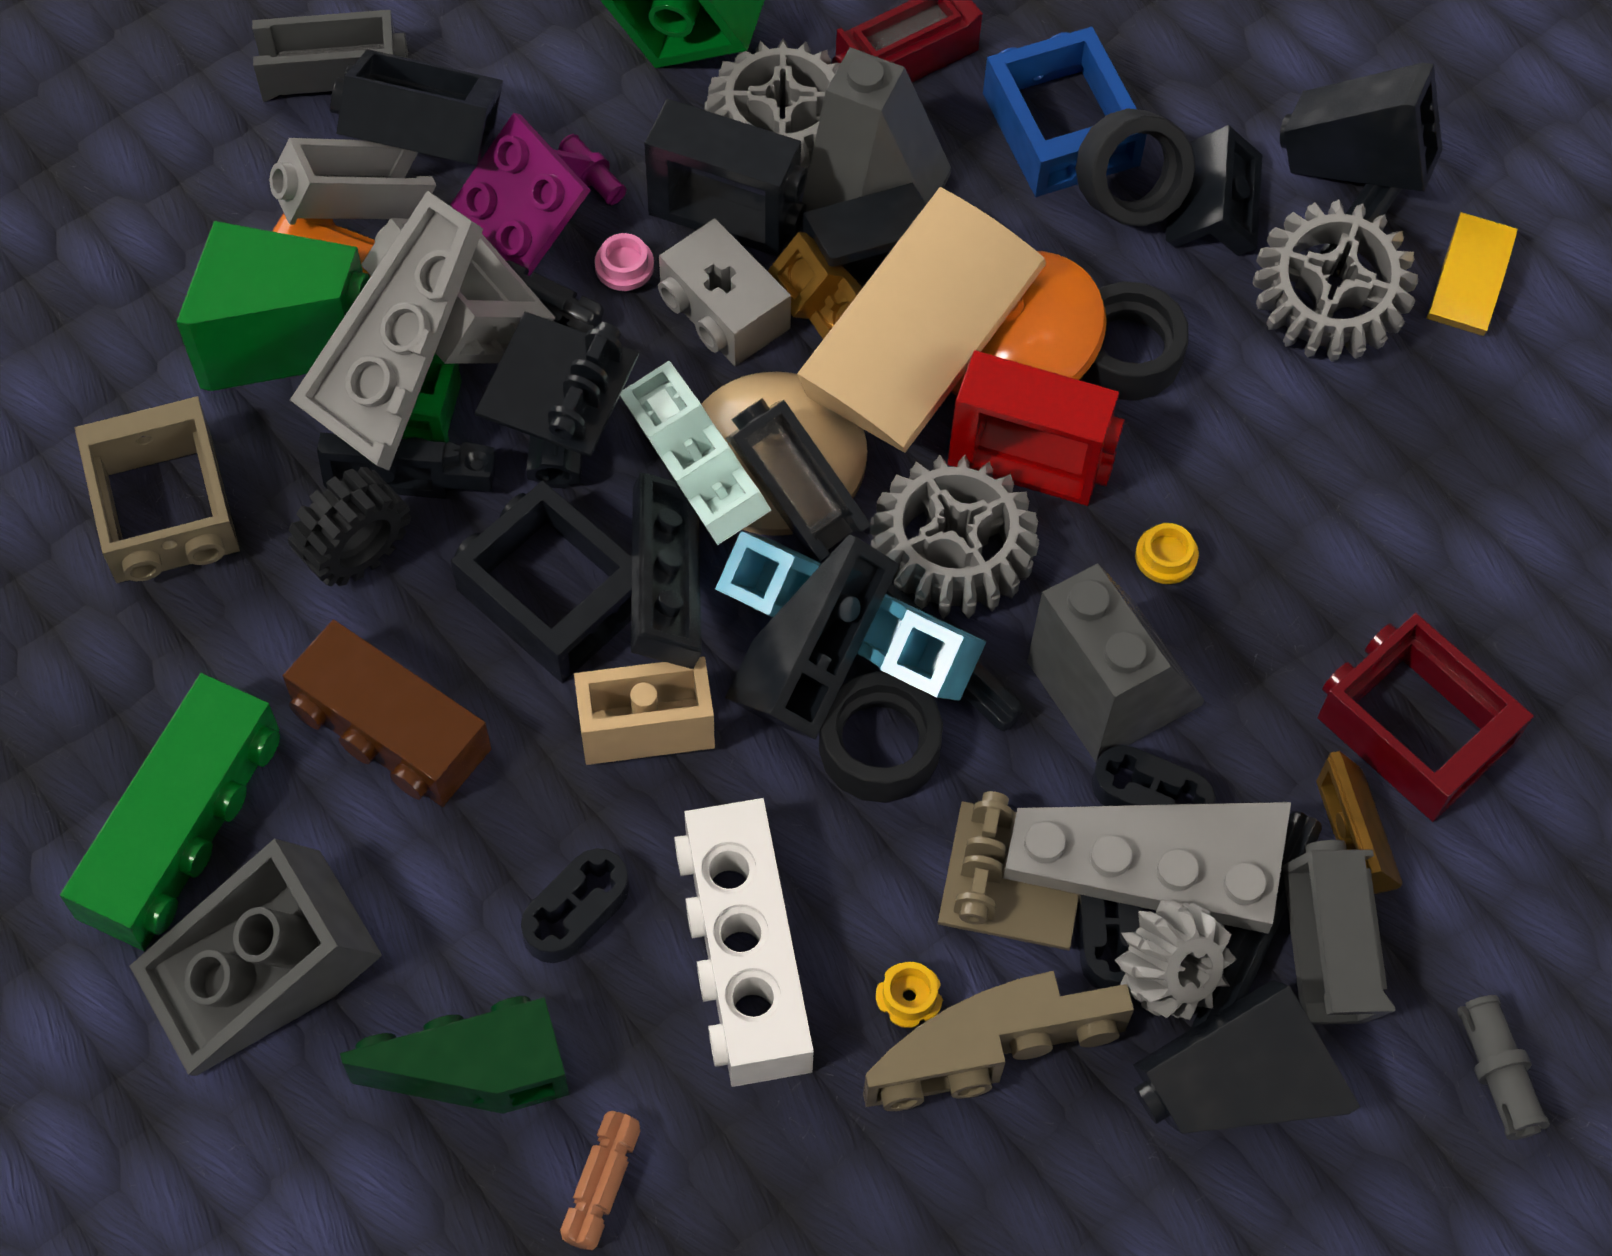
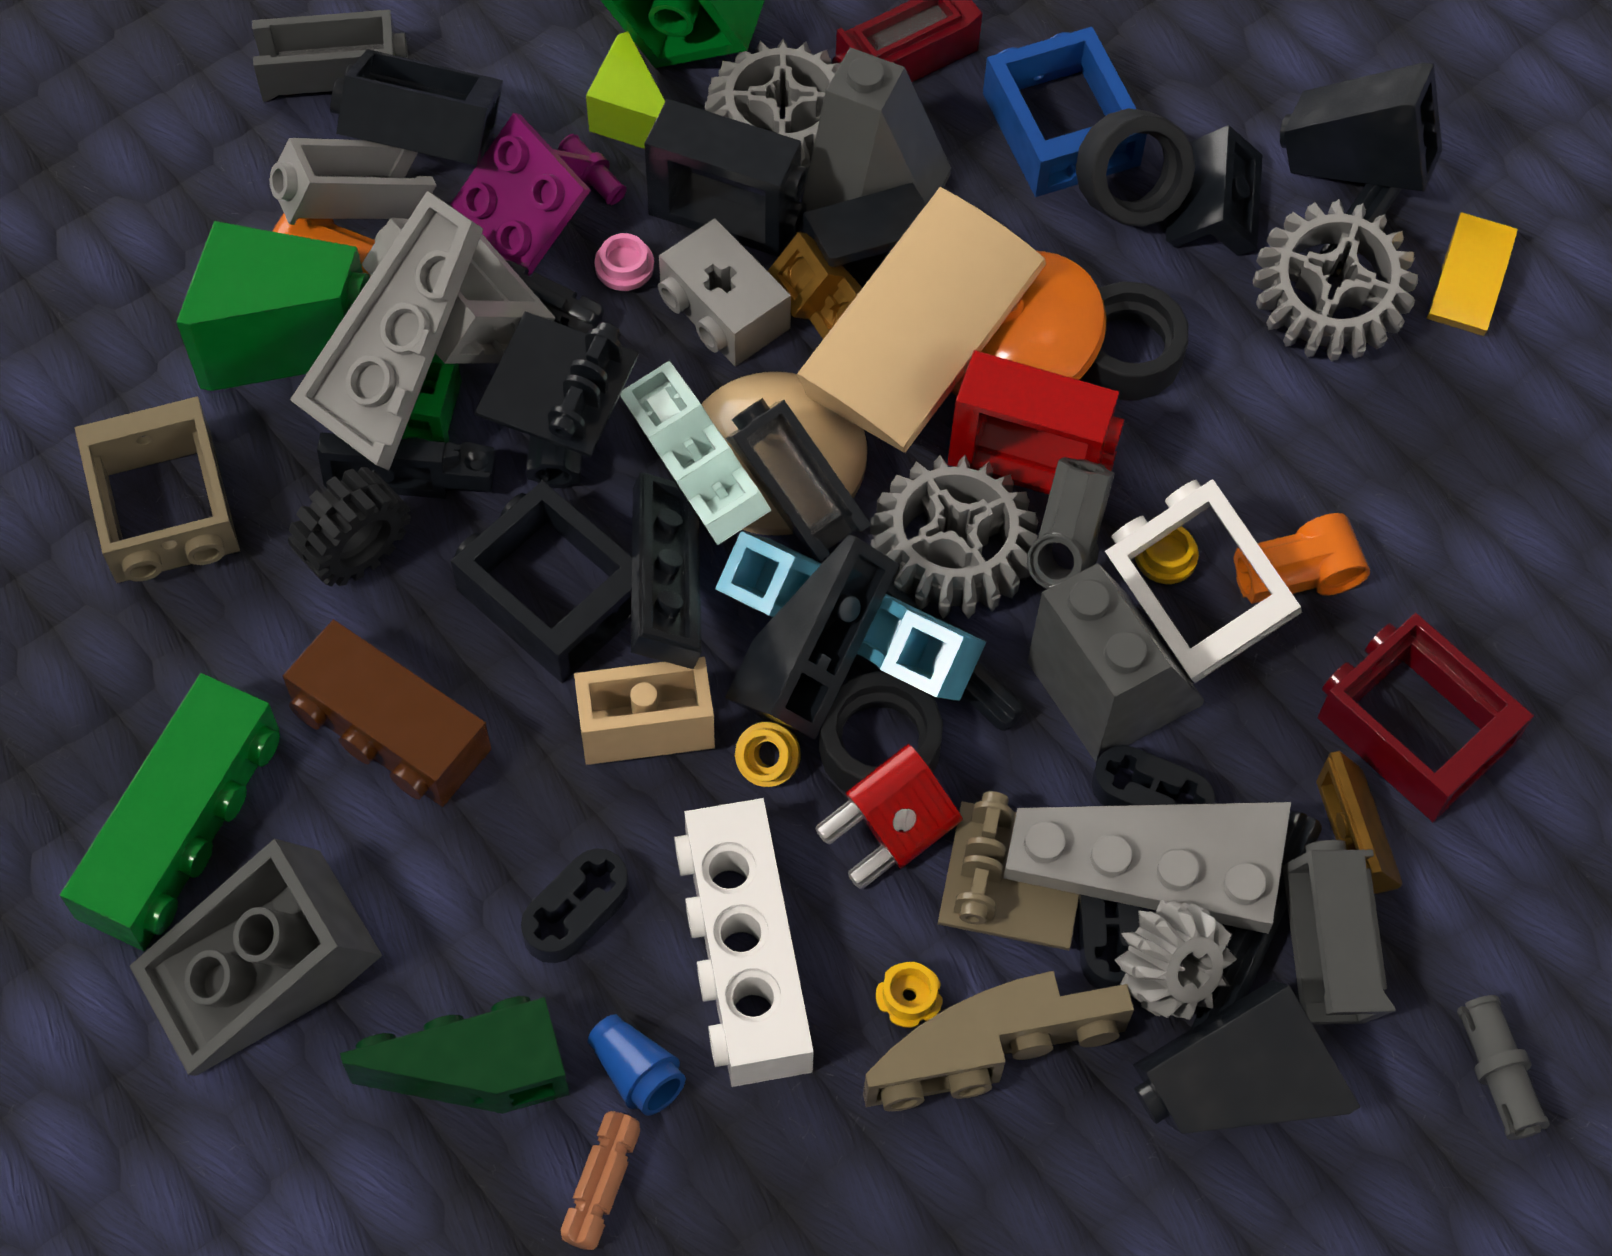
none -> lime slope [586,31,665,149]
none -> blue cone [587,1014,686,1116]
none -> yellow plate [735,721,801,787]
none -> red piece [816,744,963,889]
none -> dark grey piece [1027,457,1115,589]
none -> white window [1105,479,1302,683]
none -> orange piece [1233,513,1370,604]

